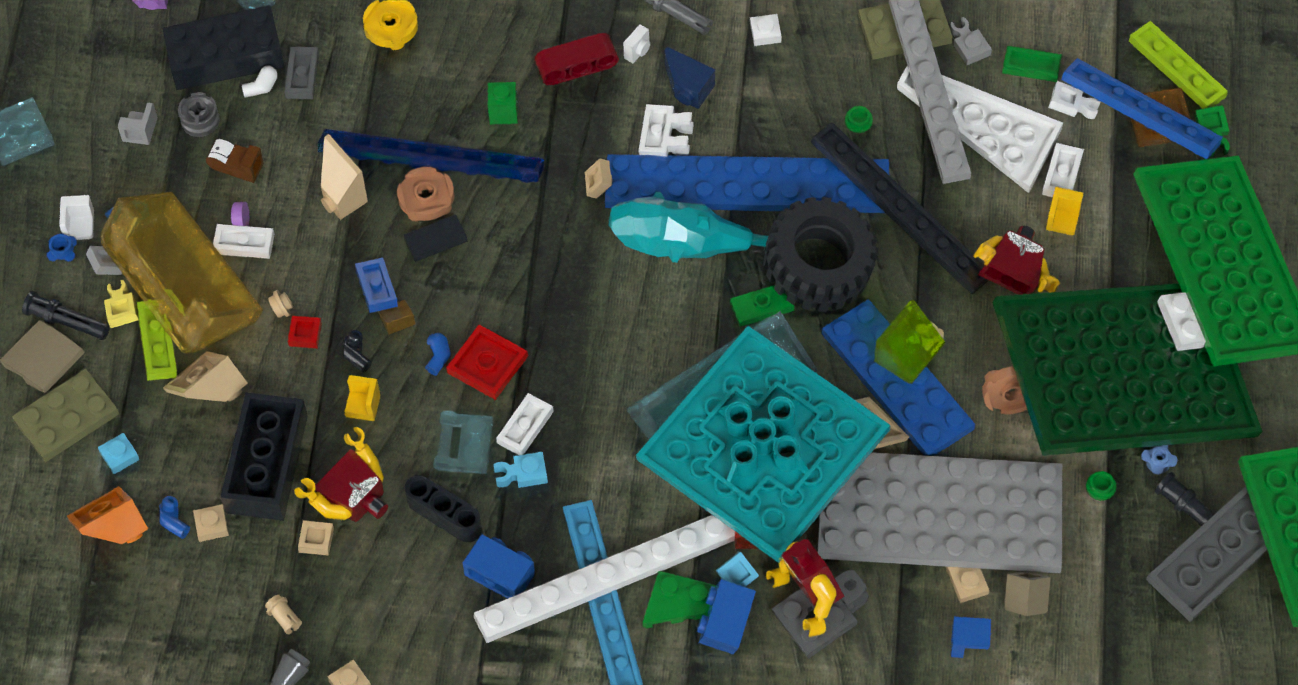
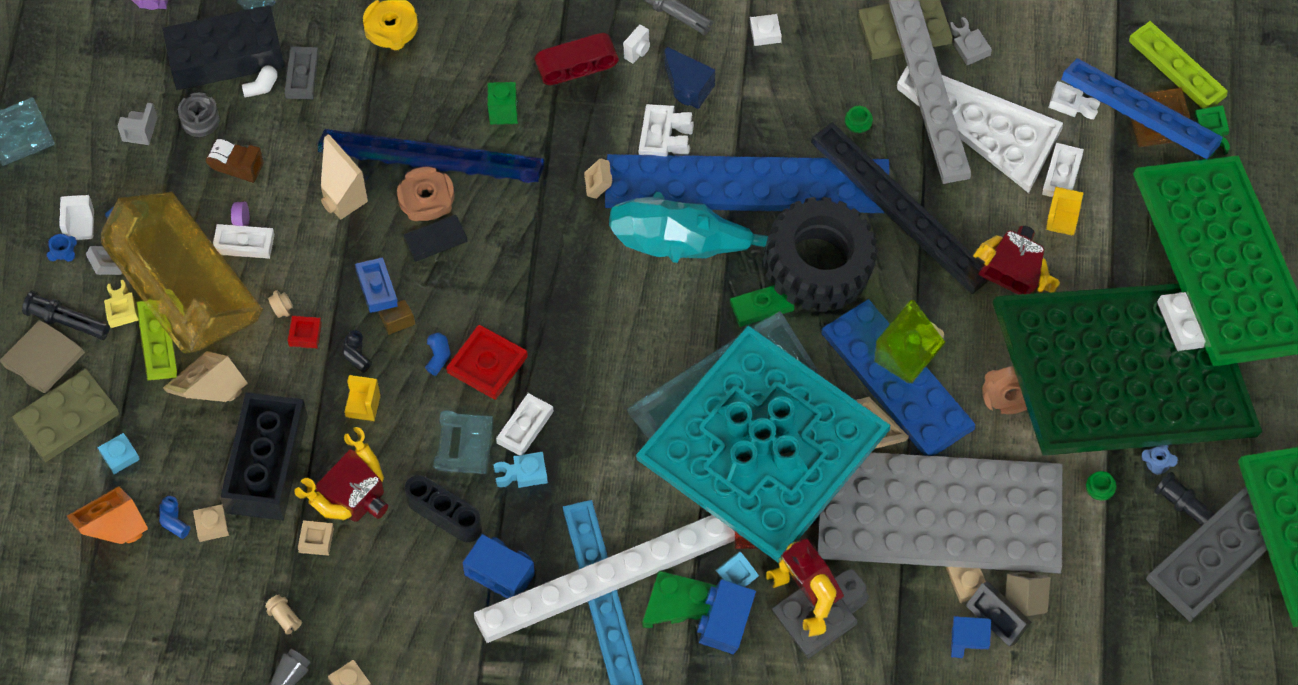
green tile [1002,46,1062,82] -> none
none -> black plate [966,581,1032,647]

